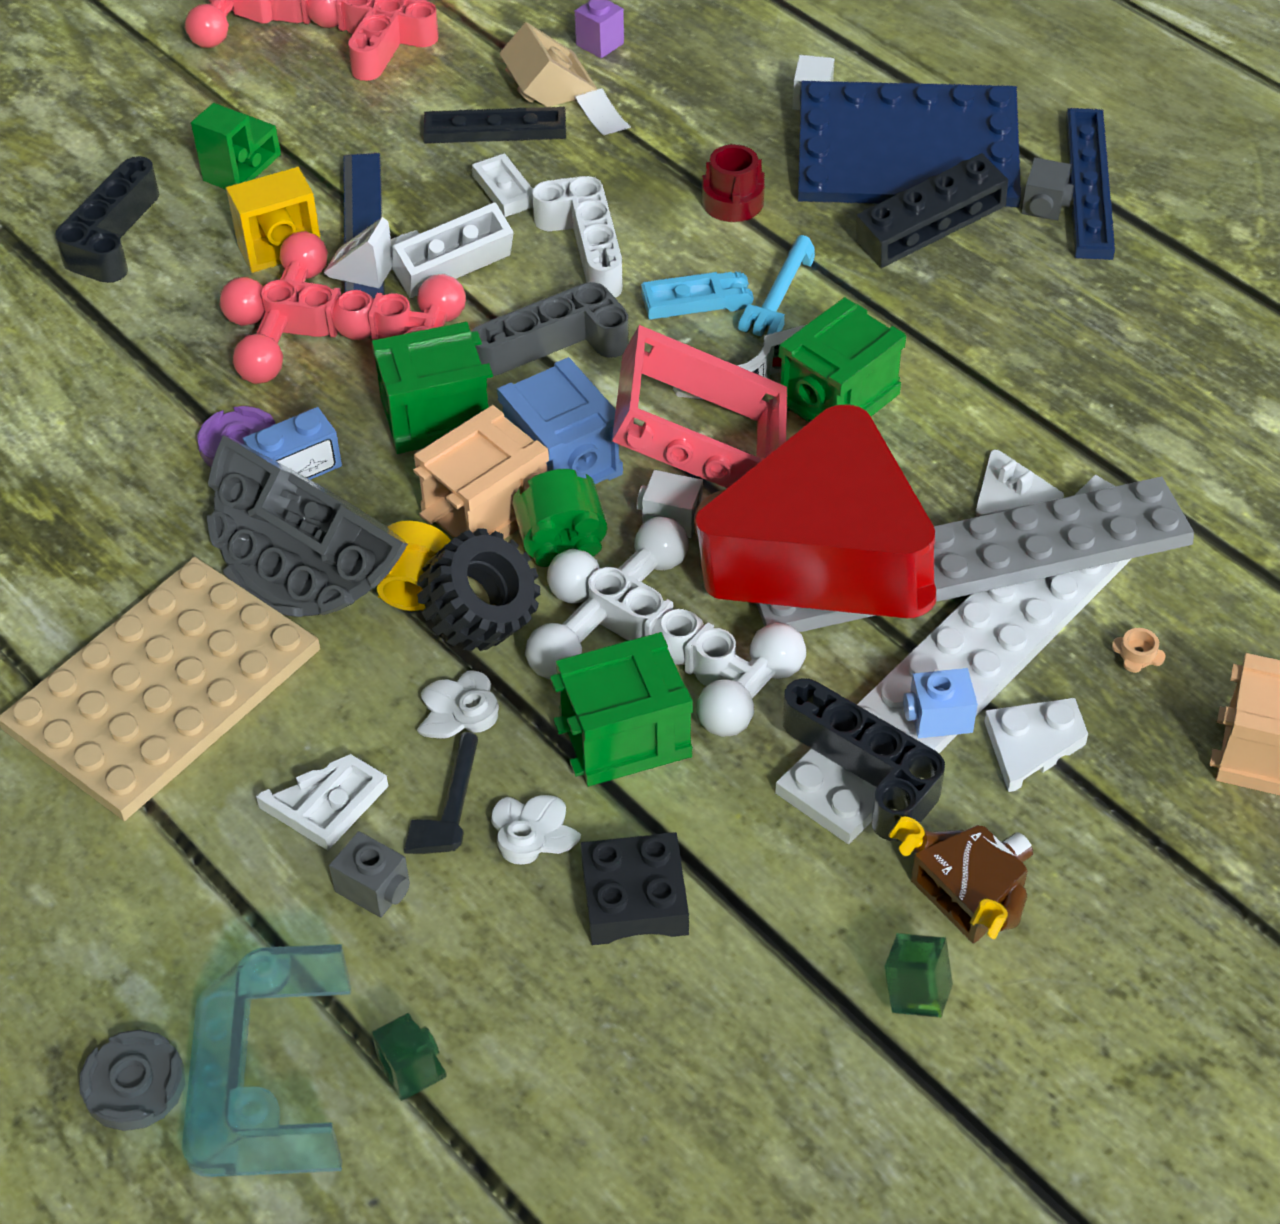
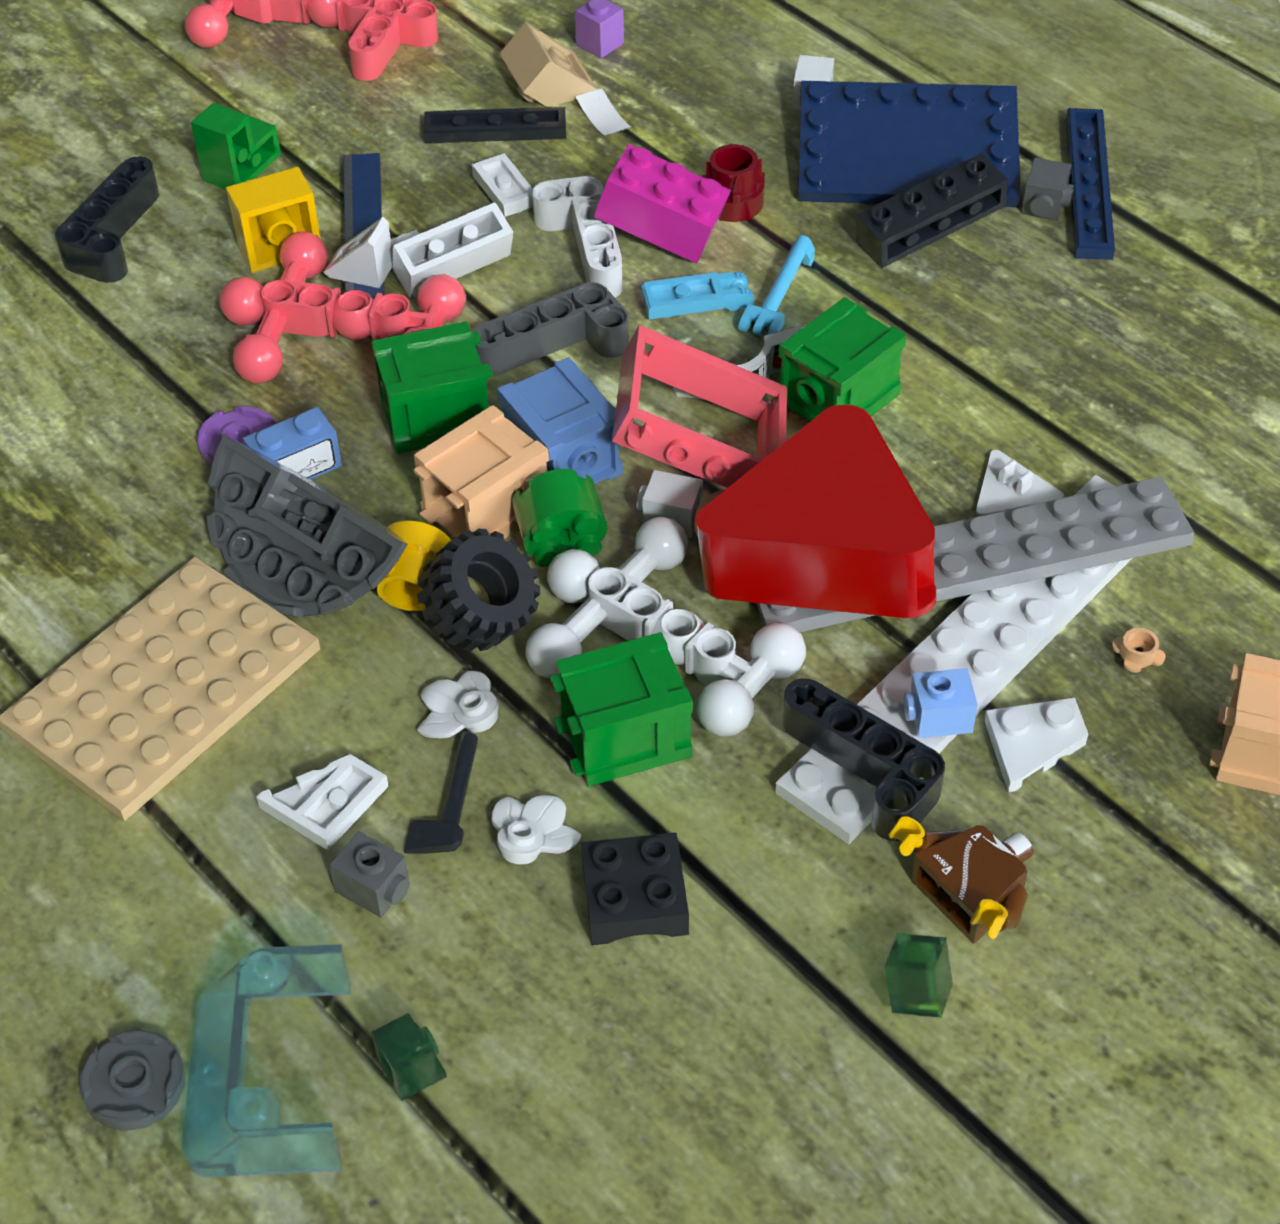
none -> dark pink brick [594,144,731,263]

